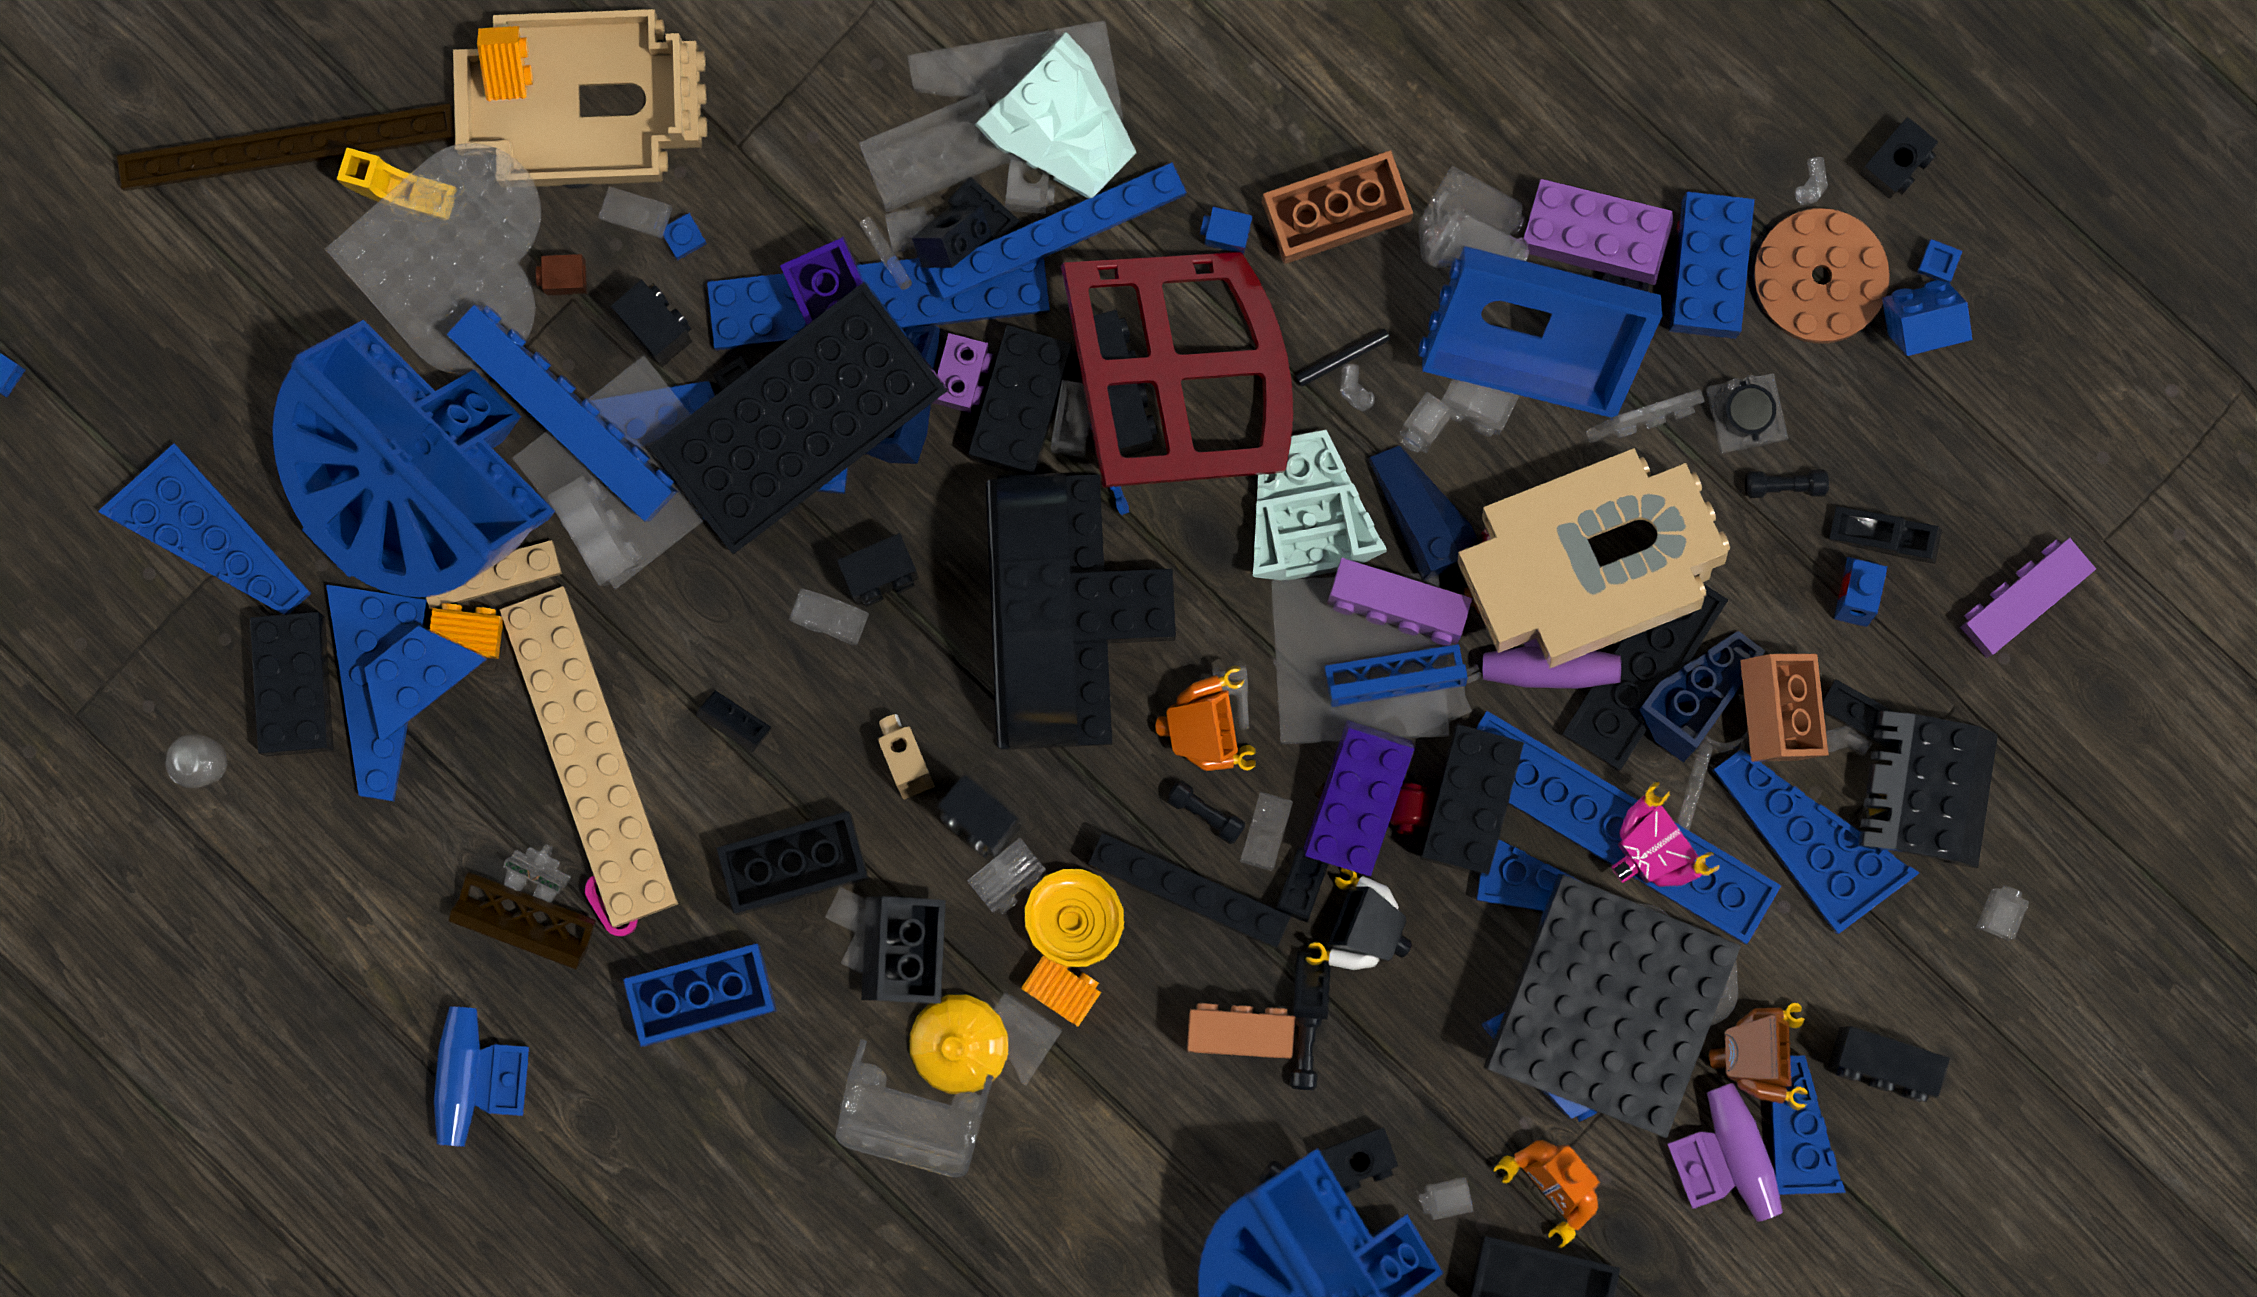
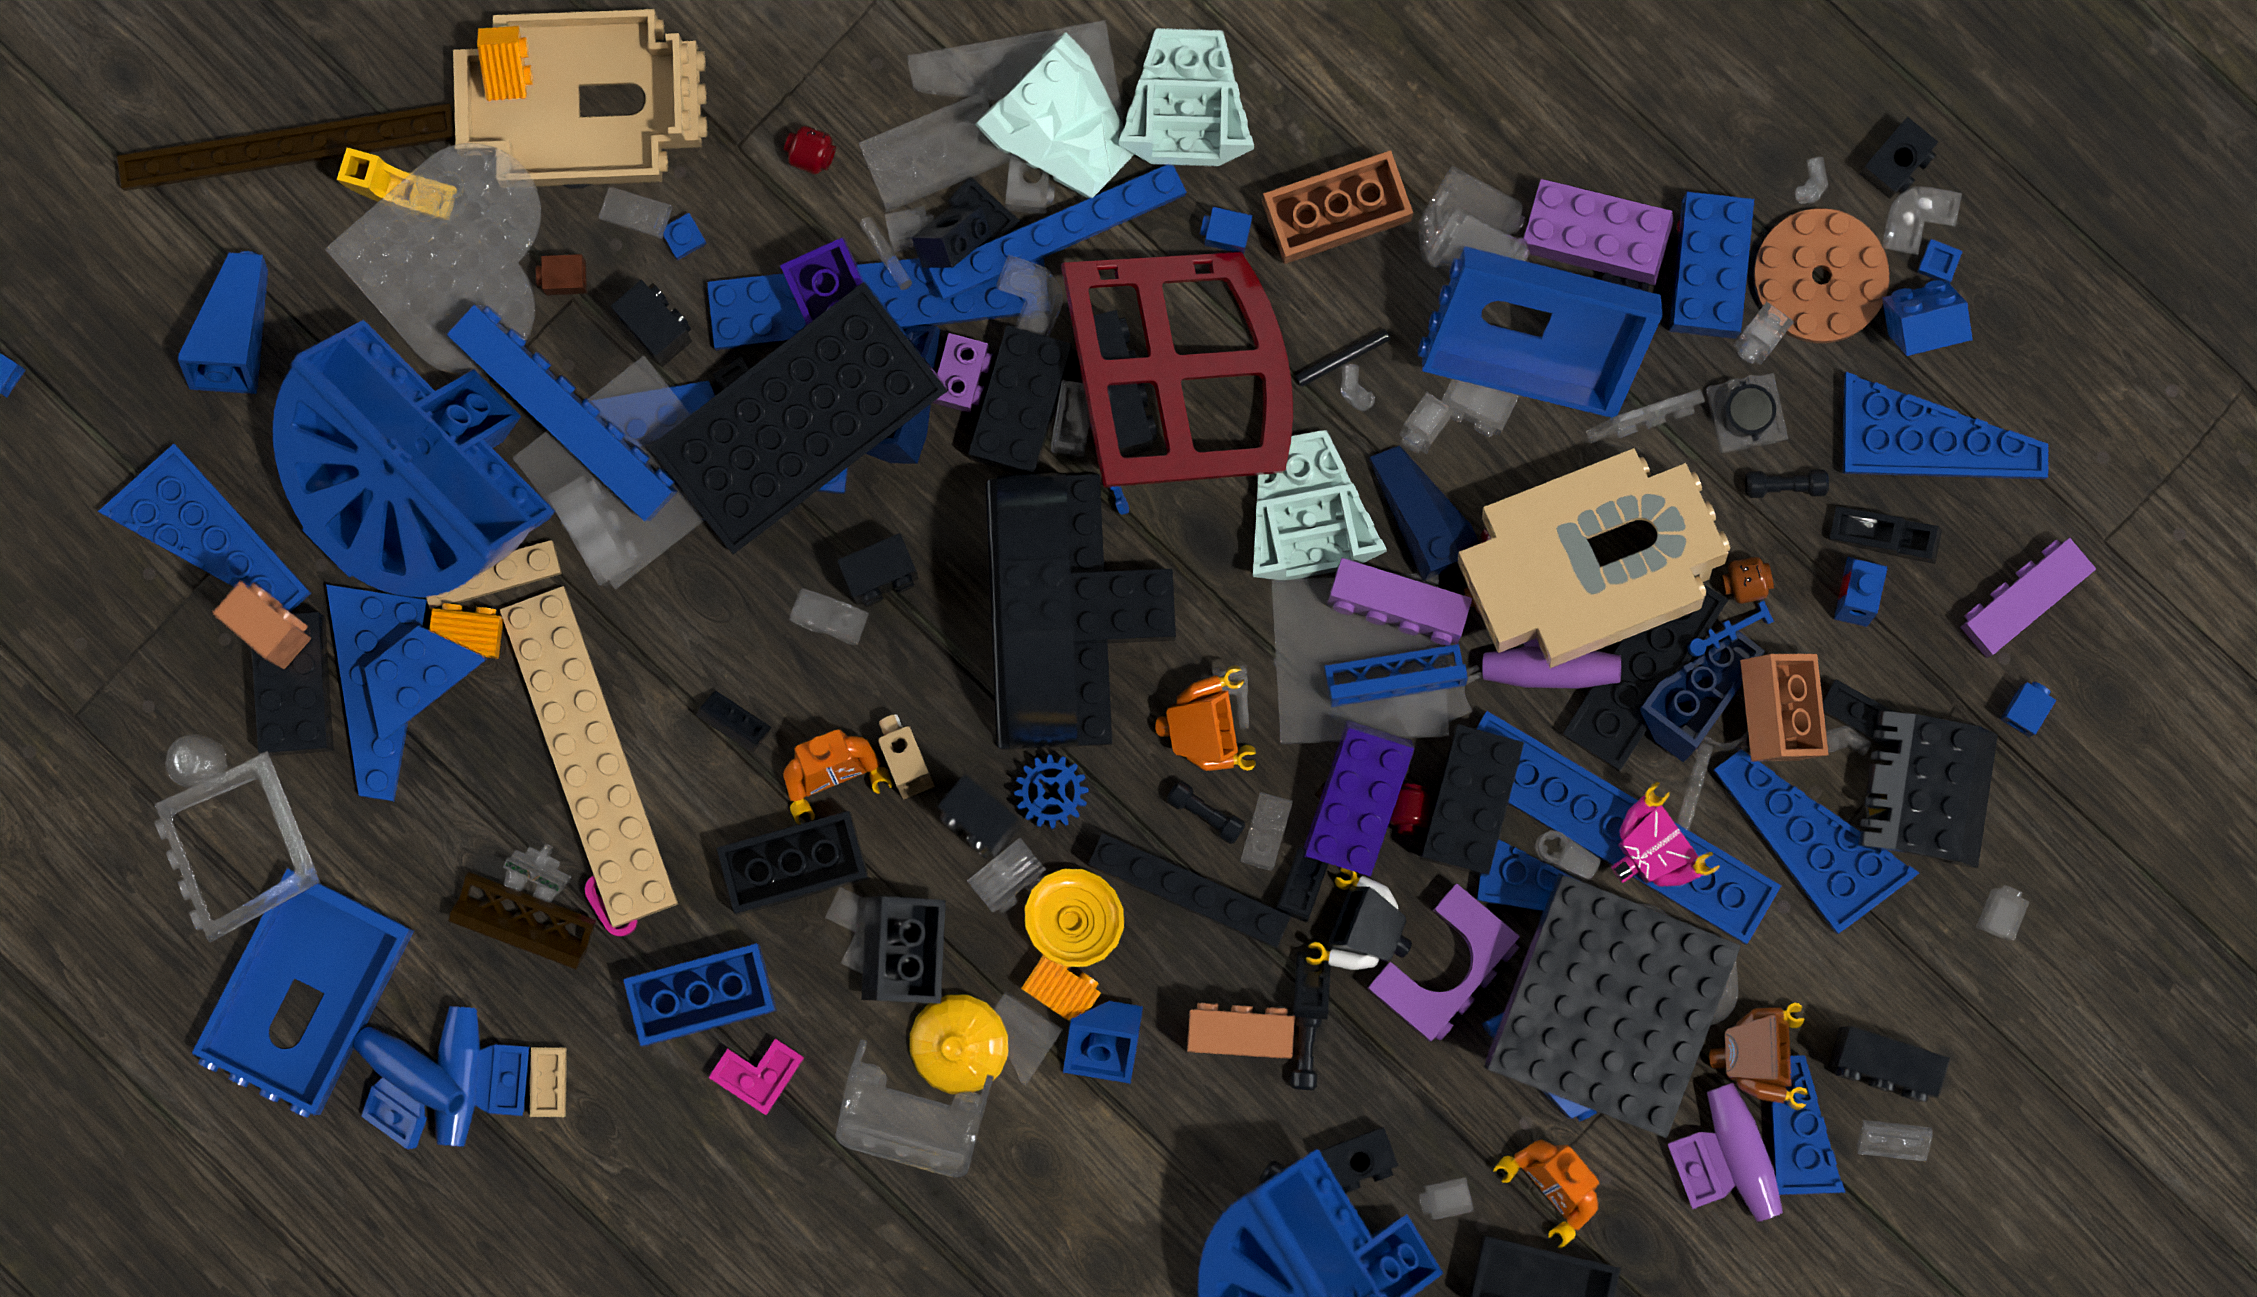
none -> clear windscreen [154,752,320,943]
none -> blue slope [178,251,268,394]
none -> blue panel [192,868,415,1118]
none -> nougat brick [213,581,312,670]
none -> blue plate [354,1027,467,1149]
none -> tan plate [530,1048,567,1117]
none -> dark pink plate [709,1039,804,1115]
none -> orange torso [783,730,892,825]
none -> dark red head [784,125,836,175]
none -> clear plate [996,255,1063,337]
none -> blue gear [1014,755,1089,829]
none -> blue slope [1063,1001,1143,1084]
none -> light aqua wedge [1119,29,1254,166]
none -> medium lavender arch [1367,883,1520,1042]
none -> clear piece [1534,831,1601,880]
none -> blue piece [1687,601,1774,657]
none -> dark orange head [1722,556,1774,604]
none -> clear brick [1733,301,1794,365]
none -> blue wing [1843,372,2048,479]
none -> clear plate [1857,1120,1933,1162]
none -> clear plate [1882,186,1962,254]
none -> blue brick [2000,681,2056,738]

